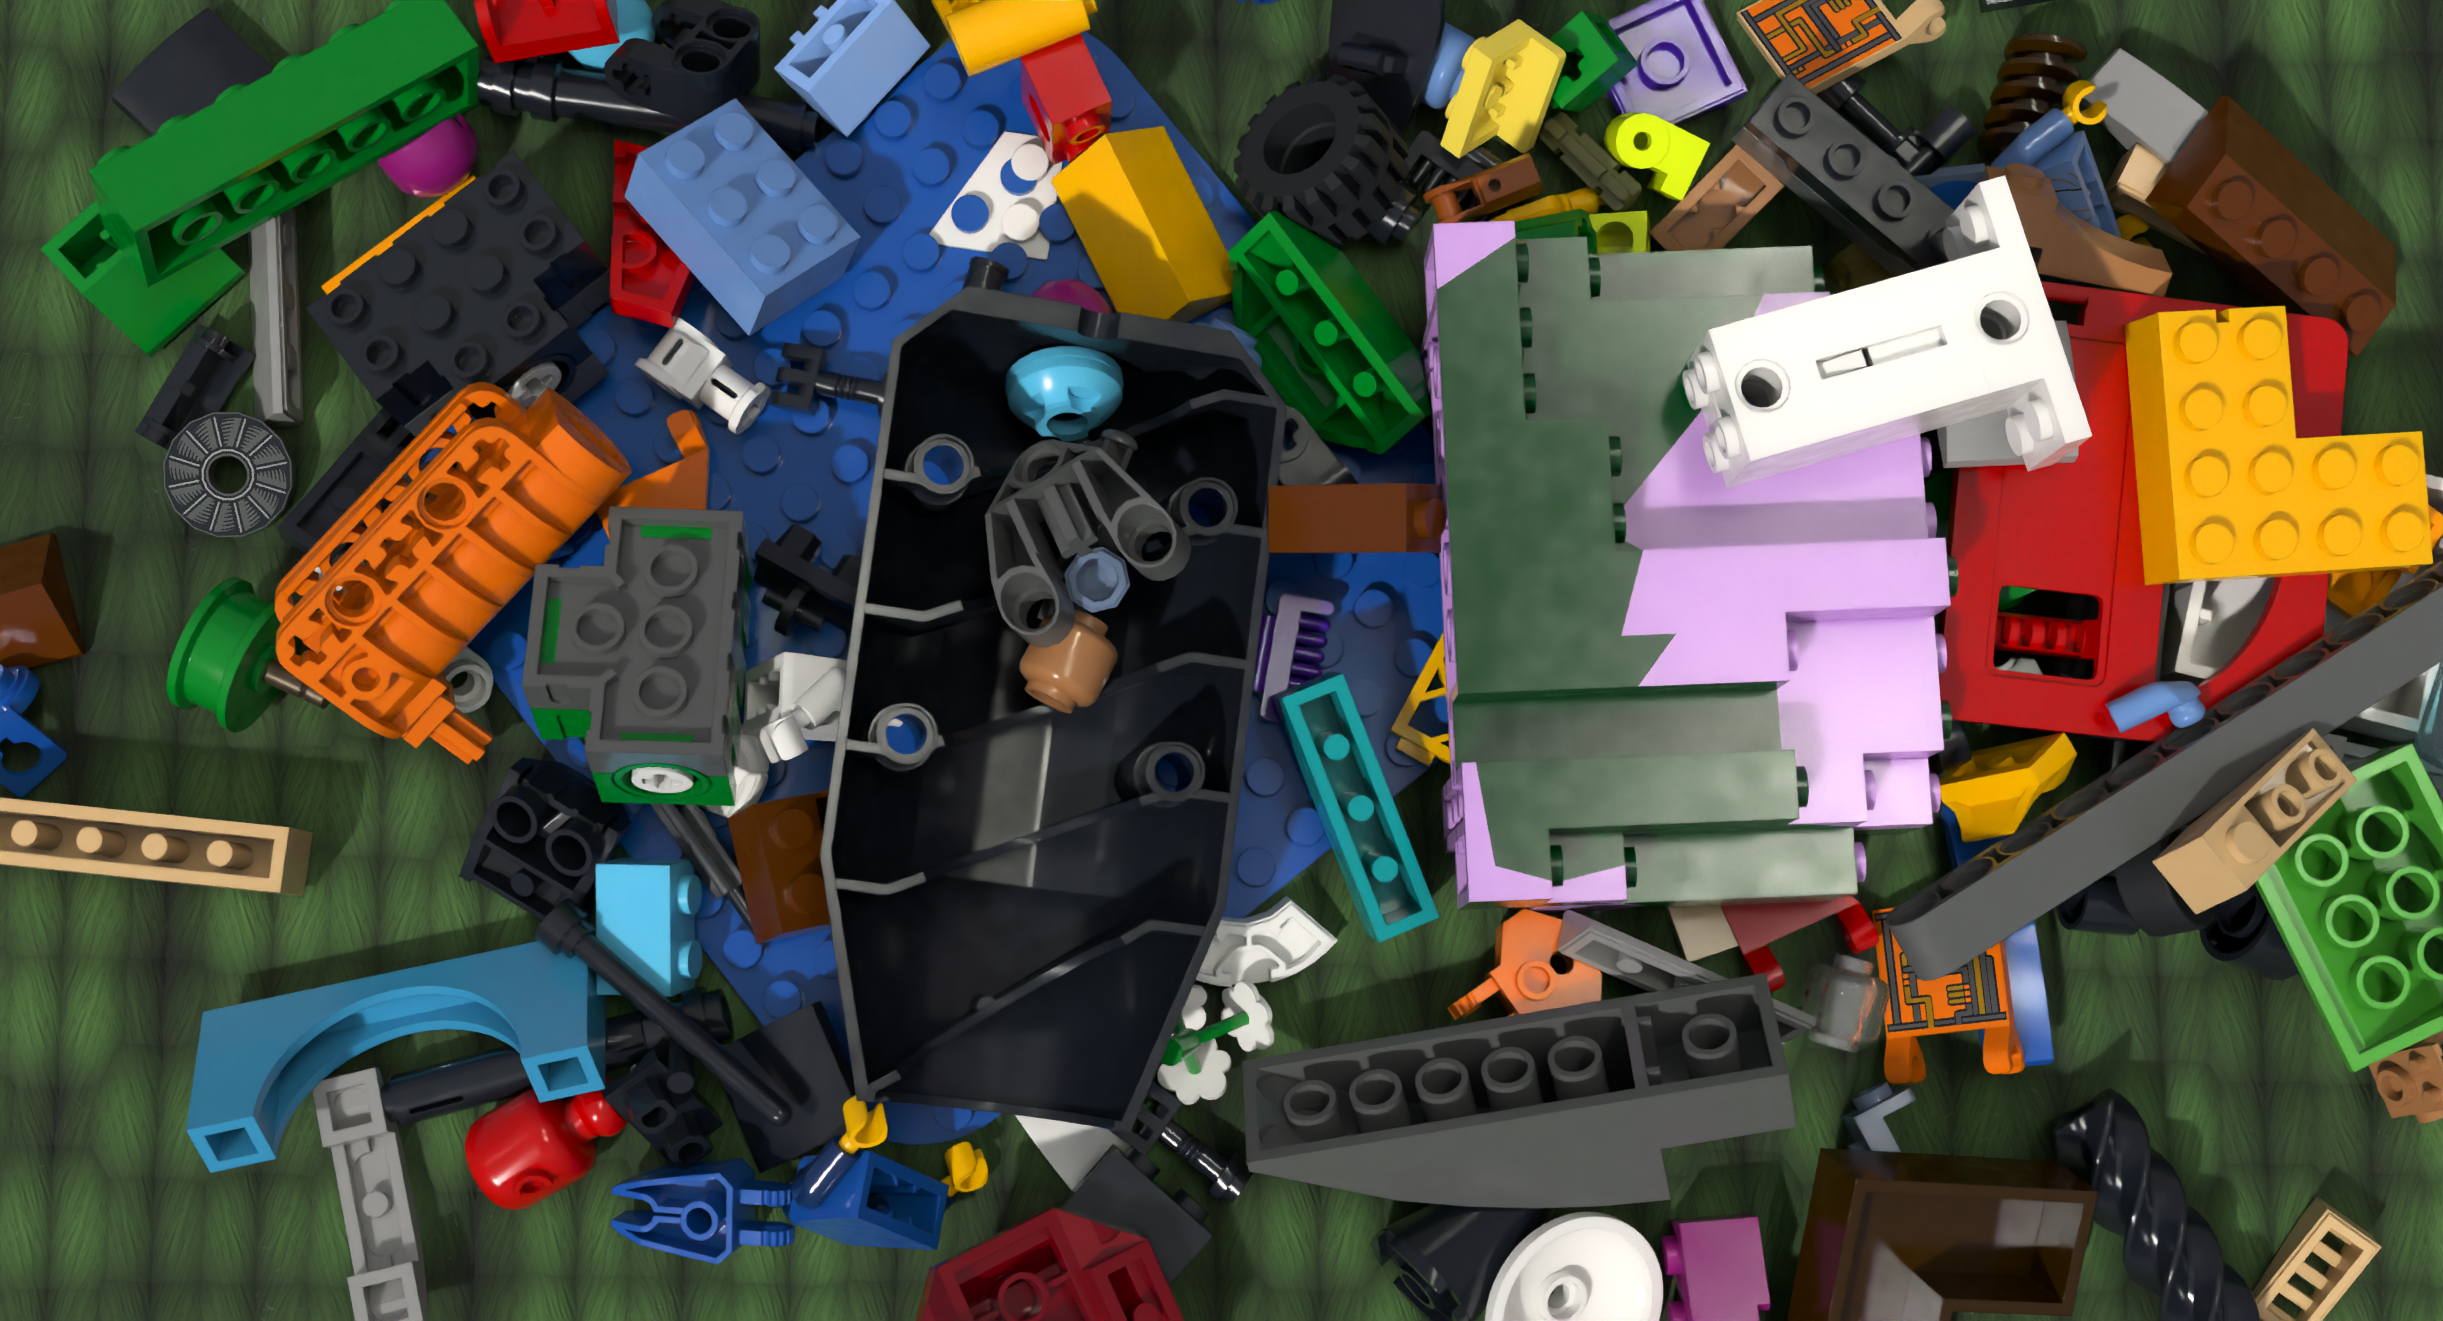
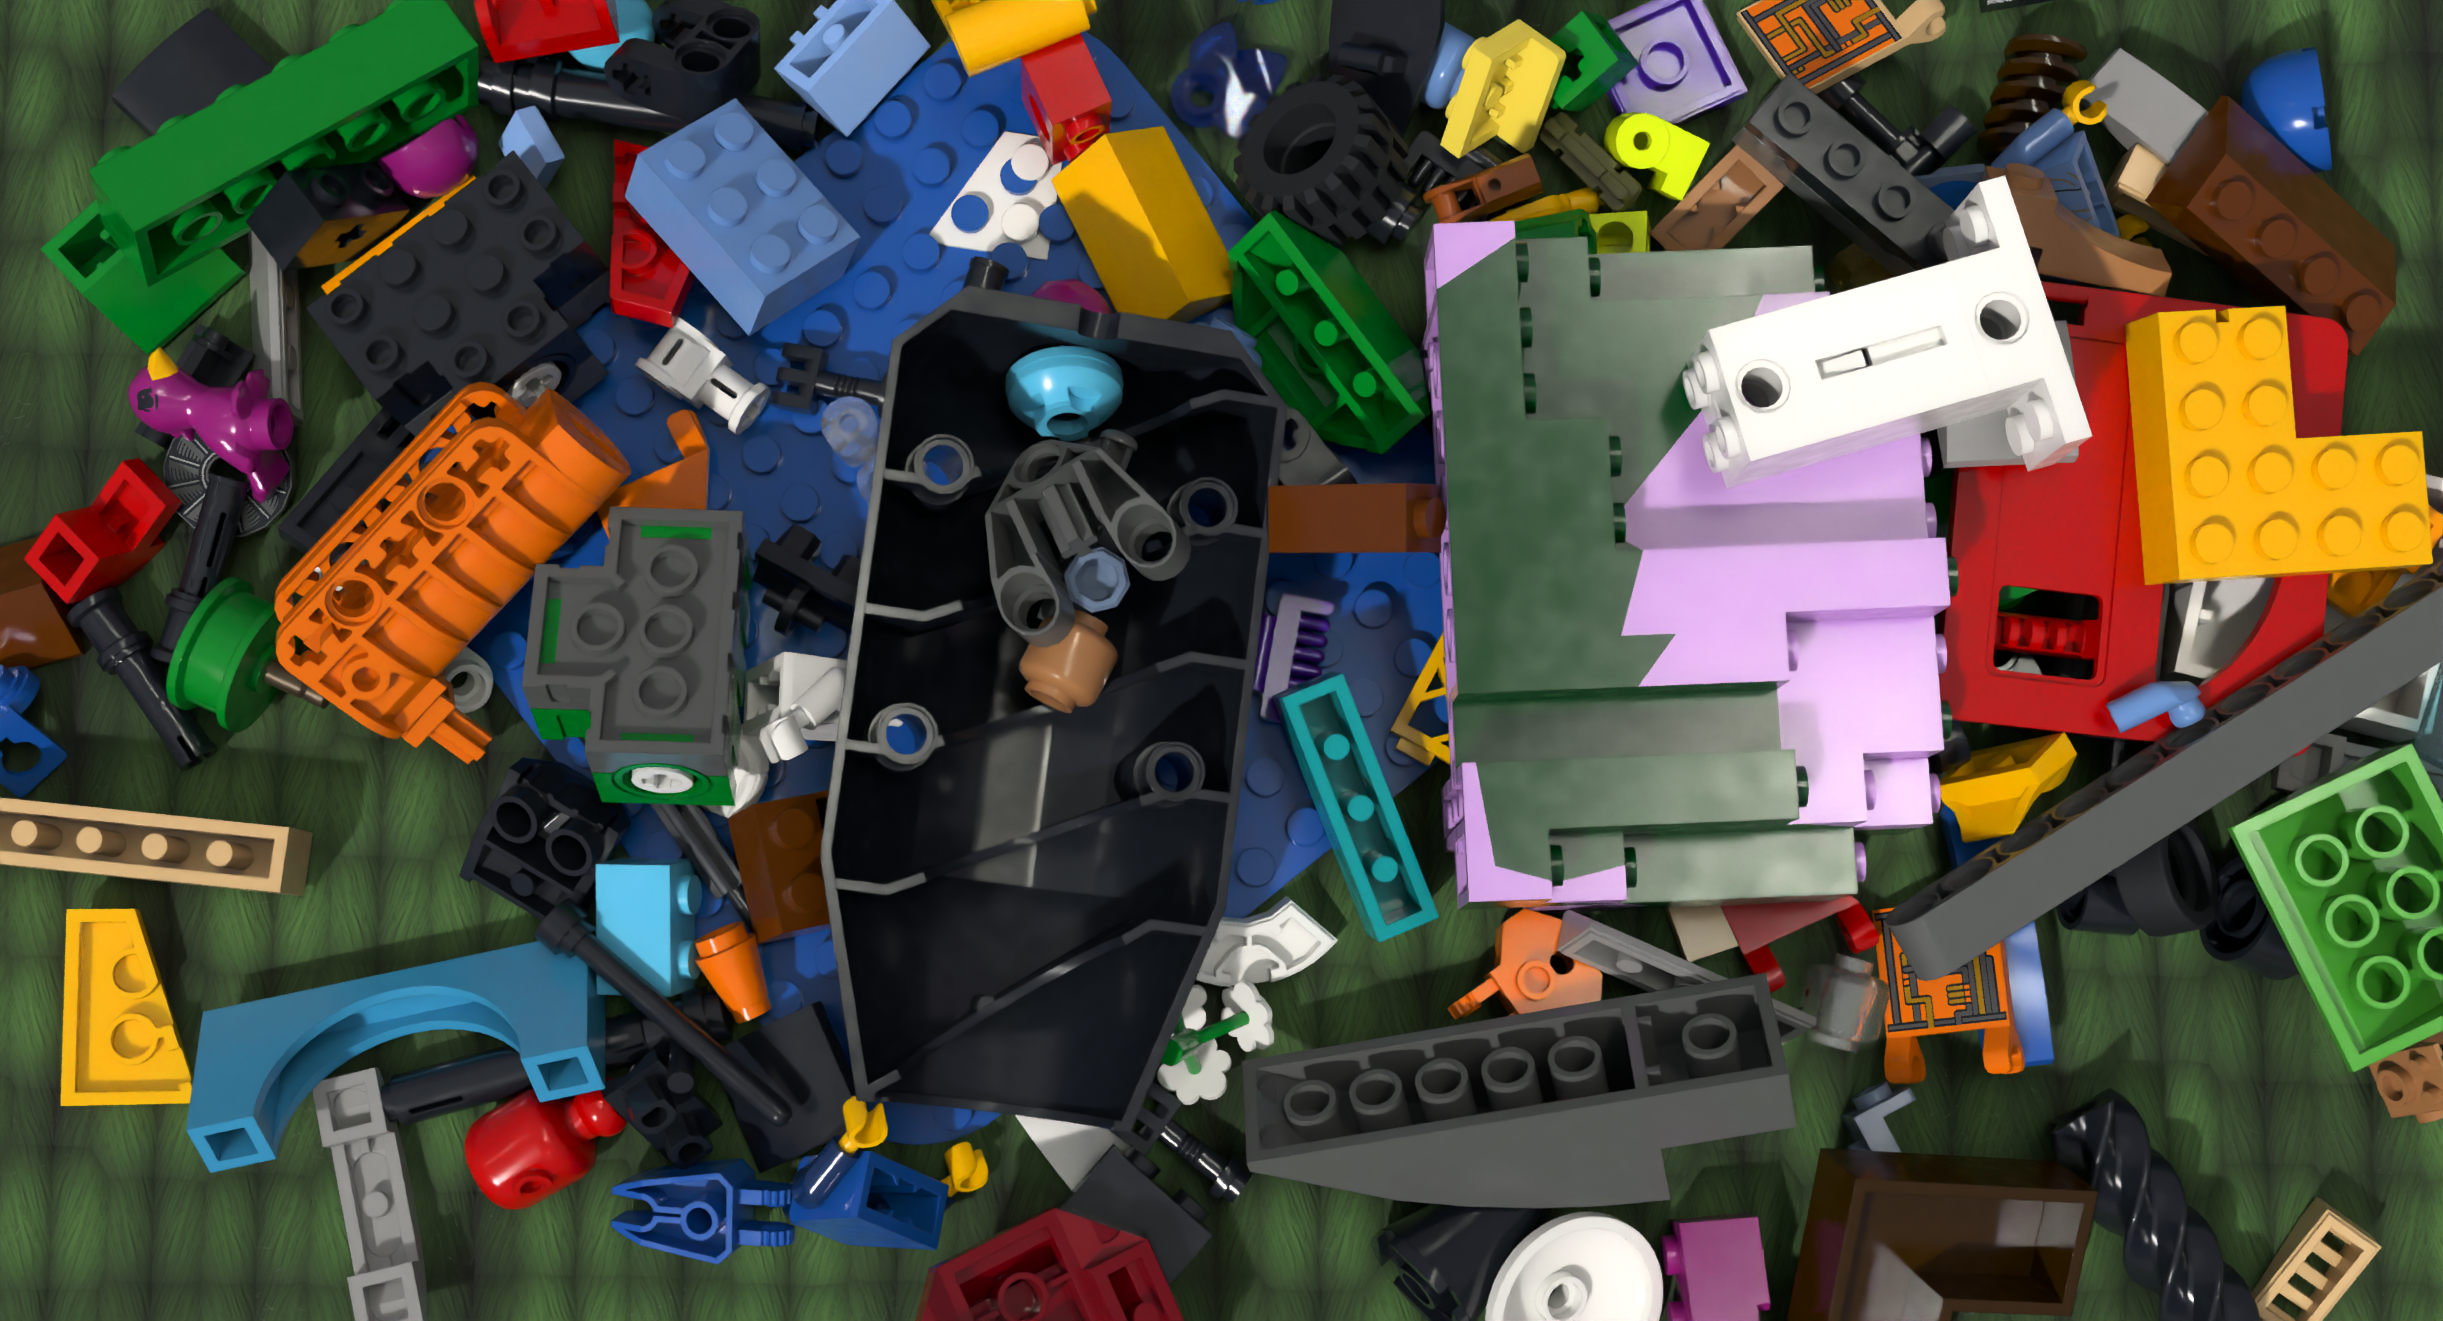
tan slope [2152,728,2357,914] -> none
none -> red brick [24,458,182,604]
none -> yellow wing [61,909,193,1106]
none -> black pin [66,587,218,771]
none -> magenta animal [127,347,294,504]
none -> black pin [150,472,251,663]
none -> black brick [246,161,410,271]
none -> light blue tile [498,105,565,190]
none -> orange cone [694,921,772,1023]
none -> clear leg [821,396,933,506]
none -> clear blue plate [1171,22,1287,140]
none -> blue cylinder [2239,47,2332,173]

